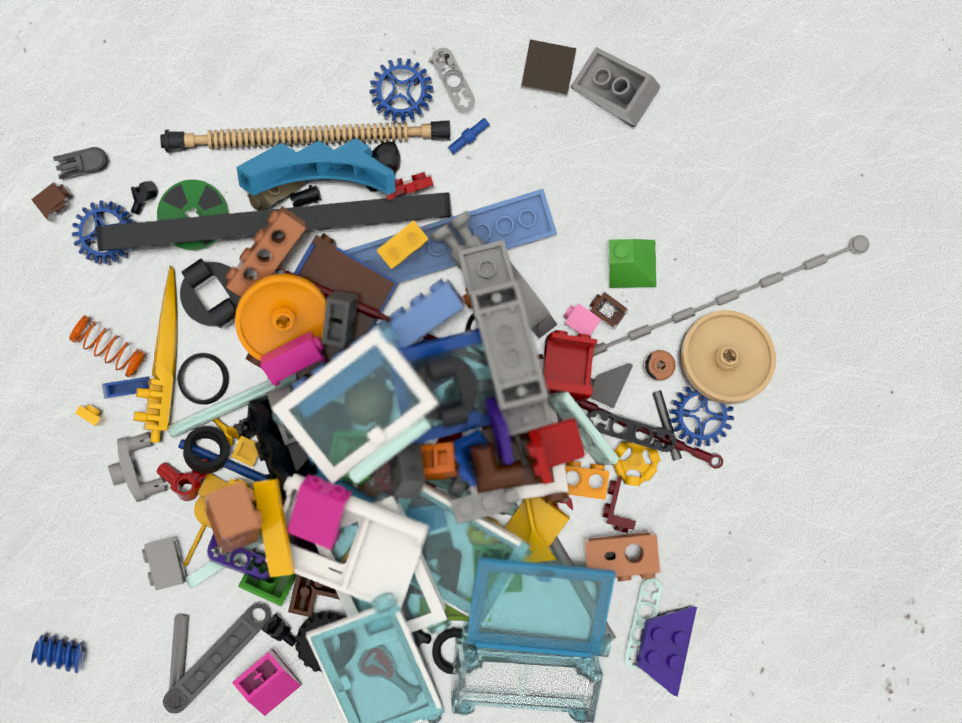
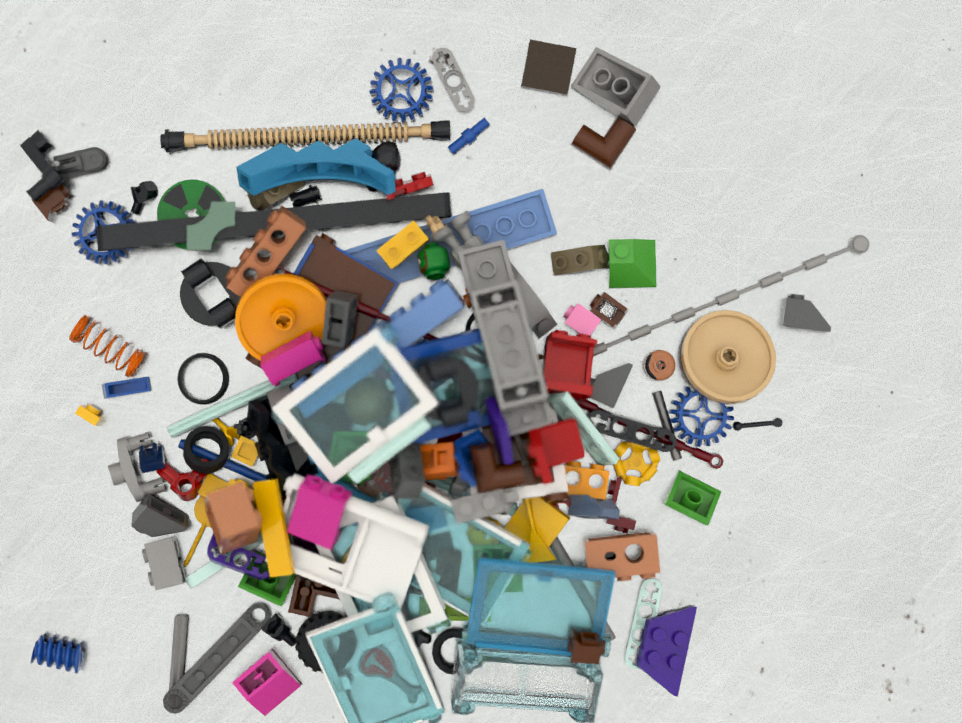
yellow piece [133,266,177,443] -> none
none -> black beam [20,130,65,203]
none -> dark grey slope [131,493,188,537]
none -> dark blue tile [139,443,165,473]
none -> sand green tile [187,202,235,250]
none -> green head [417,243,450,280]
none -> tan piece [426,215,444,234]
none -> dark tan bracket [551,245,609,276]
none -> reddish brown window [567,627,605,664]
none -> sand blue slope [568,495,620,519]
none -> reddish brown brick [571,117,636,170]
none -> bright green slope [663,471,721,526]
none -> black hinge [733,418,783,431]
none -> dark grey slope [780,294,831,332]

